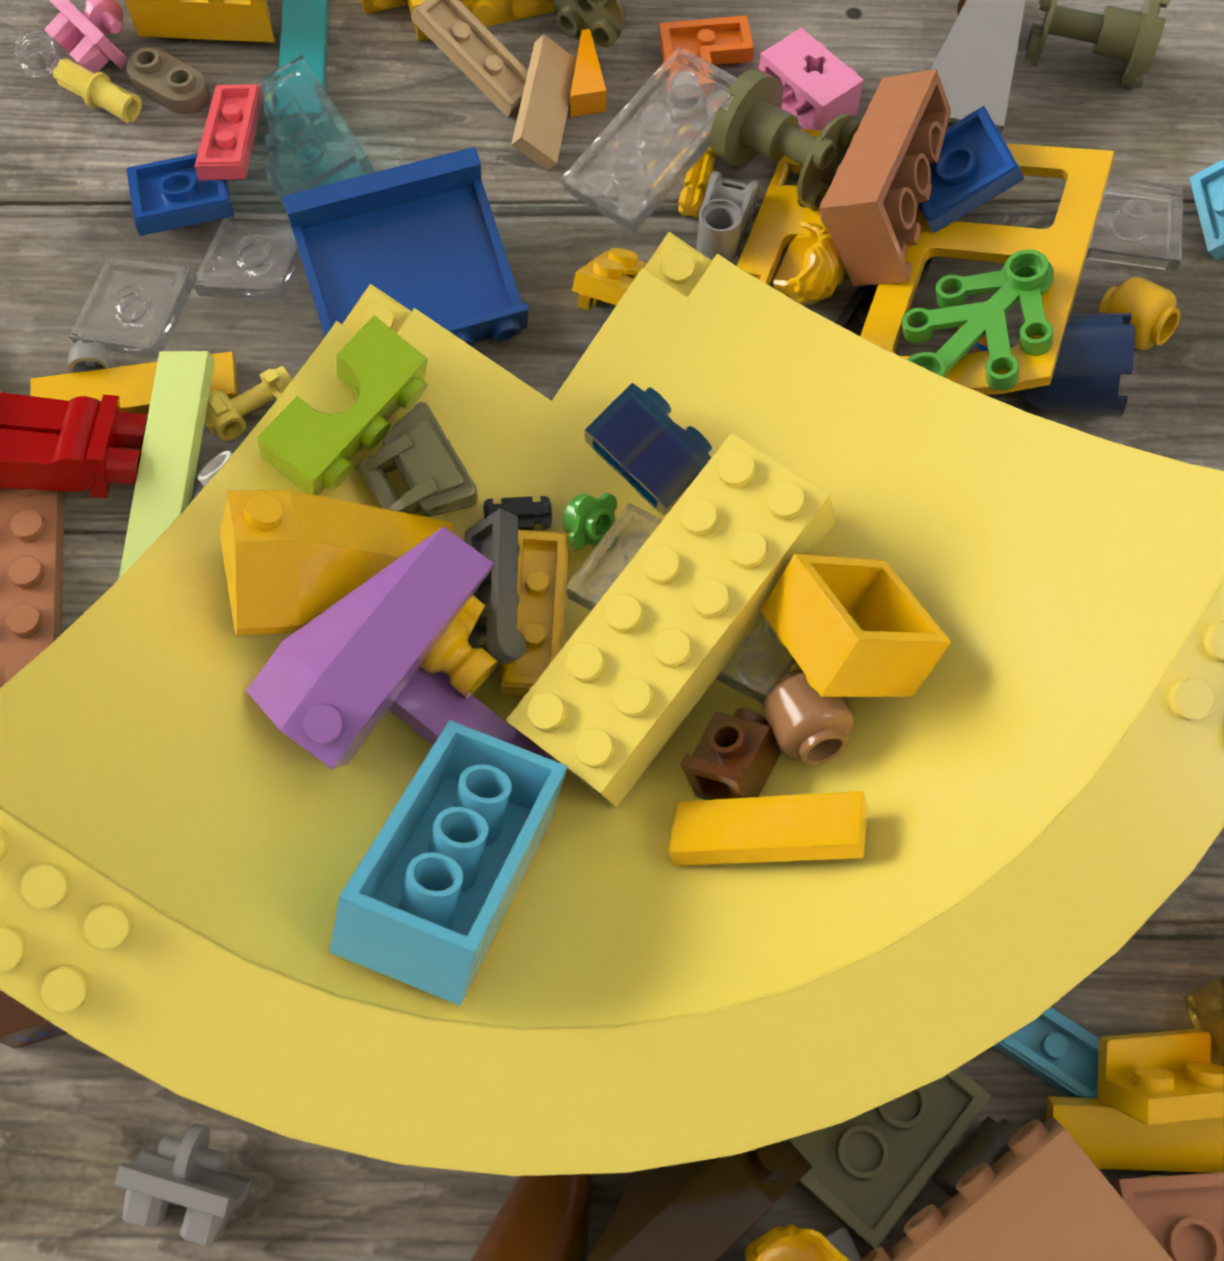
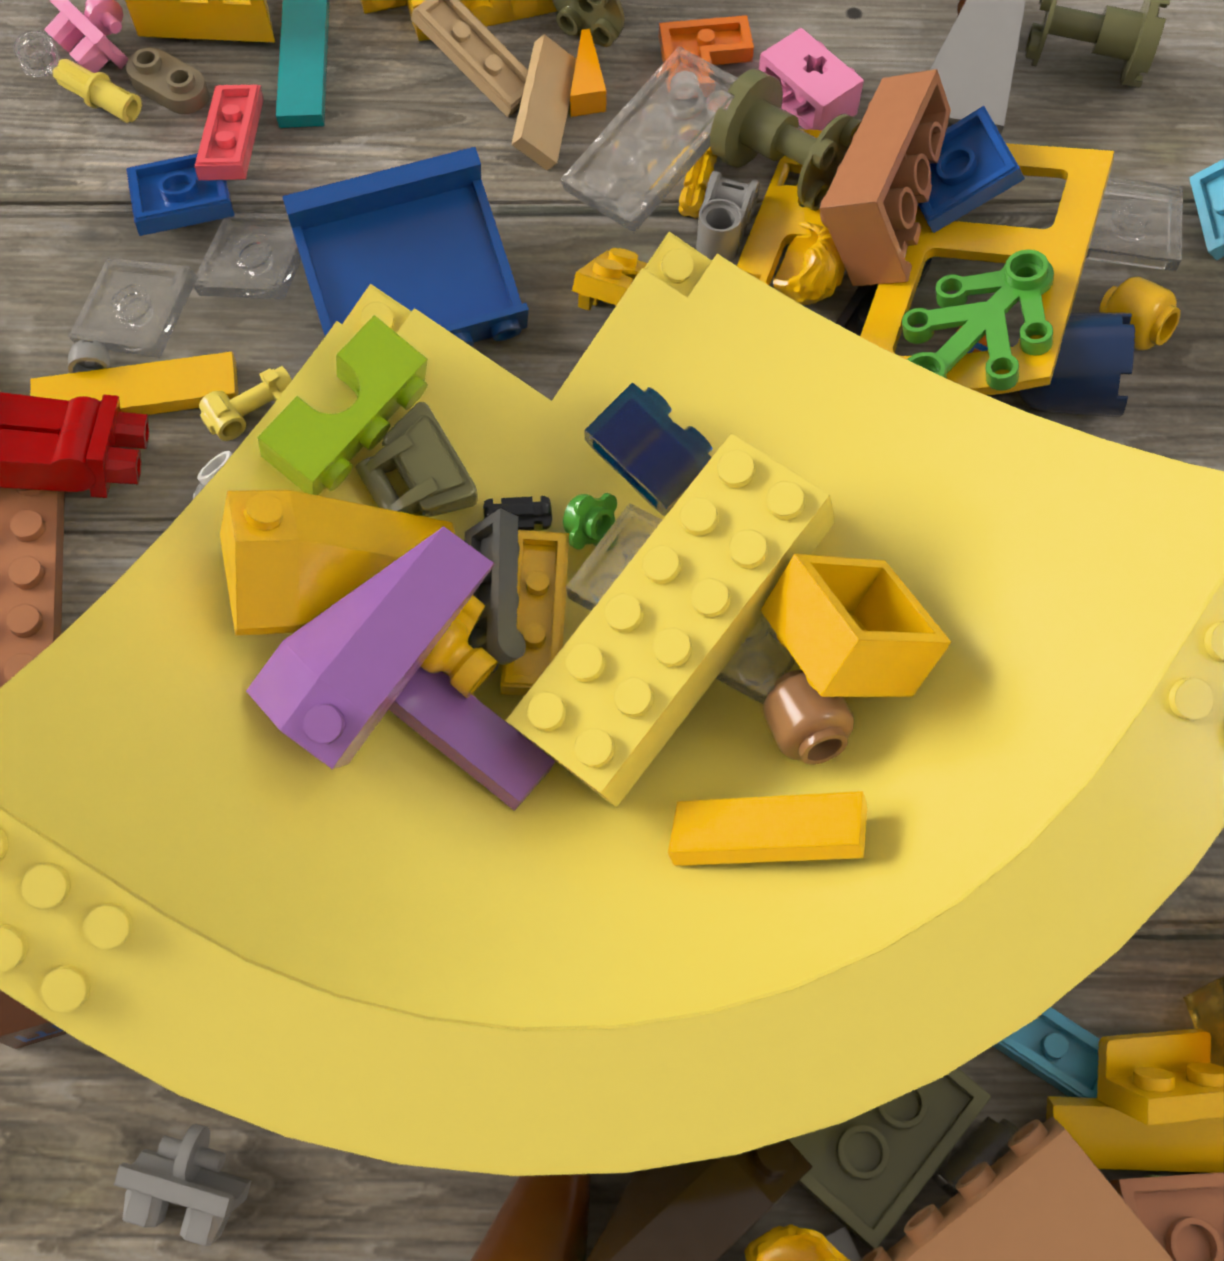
yellowish green tile [118,351,215,579] -> none
clear light blue wedge [263,55,375,210] -> none
medium azure brick [329,720,568,1006] -> none
reddish brown brick [680,708,781,800] -> none

